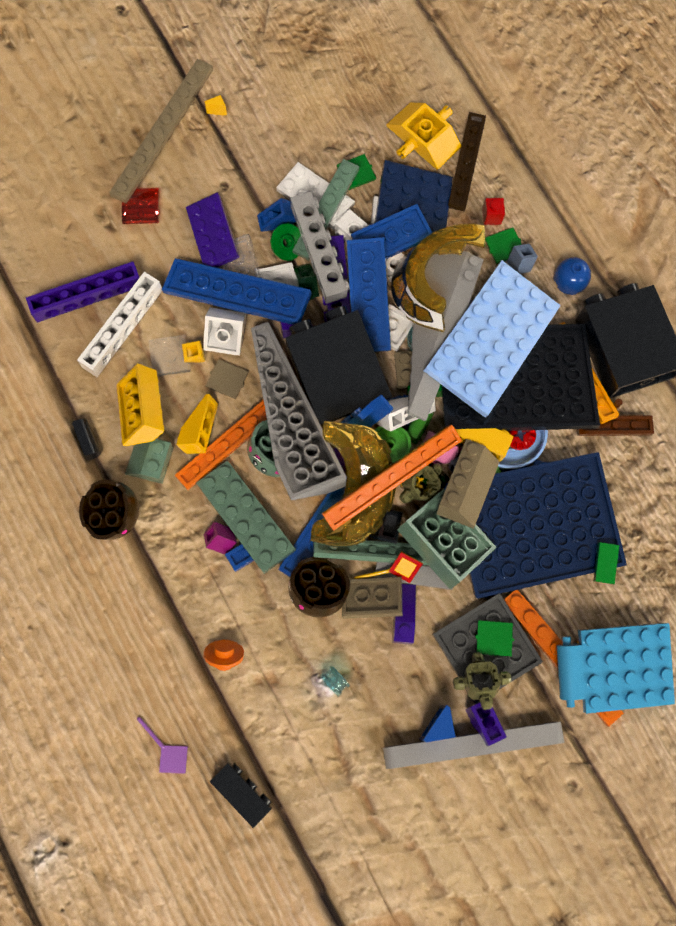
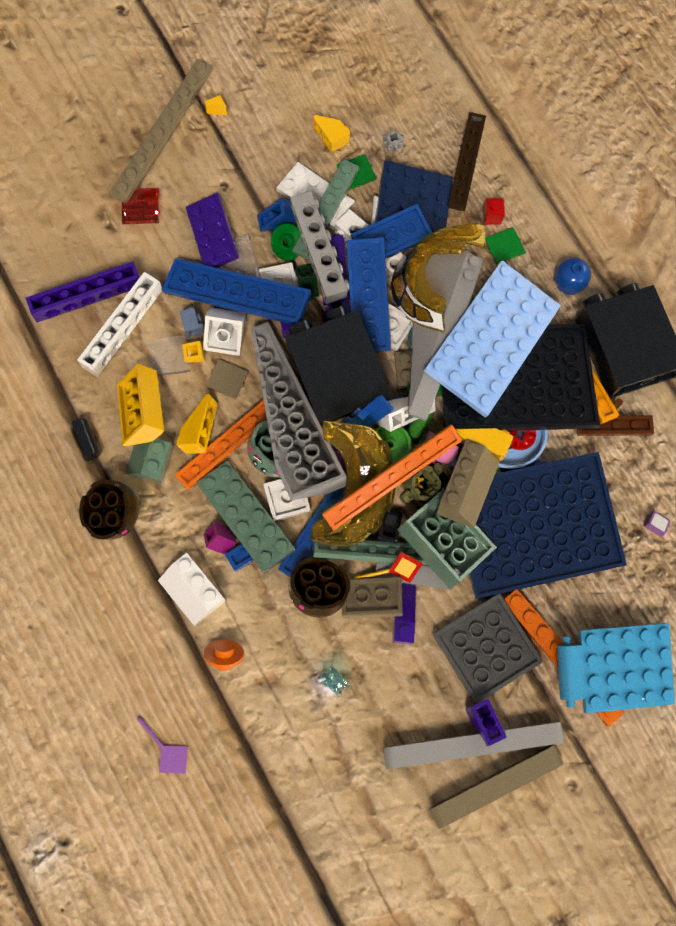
black brick [210,762,272,828] -> none
yellow slope [386,102,461,170] -> none
blue slope [419,705,456,742] -> none
olive piece [453,652,511,710] -> none
green piece [475,620,514,657] -> none
sand blue brick [507,244,538,274] -> none
green tile [593,542,619,584] -> none
none -> white slope [158,553,226,626]
none -> sand blue brick [180,306,204,338]
none -> white plate [263,479,311,522]
none -> yellow slope [313,115,350,153]
none -> light grey gear [382,130,404,154]
none -> dark tan beam [429,744,564,829]
none -> slope [644,511,670,537]

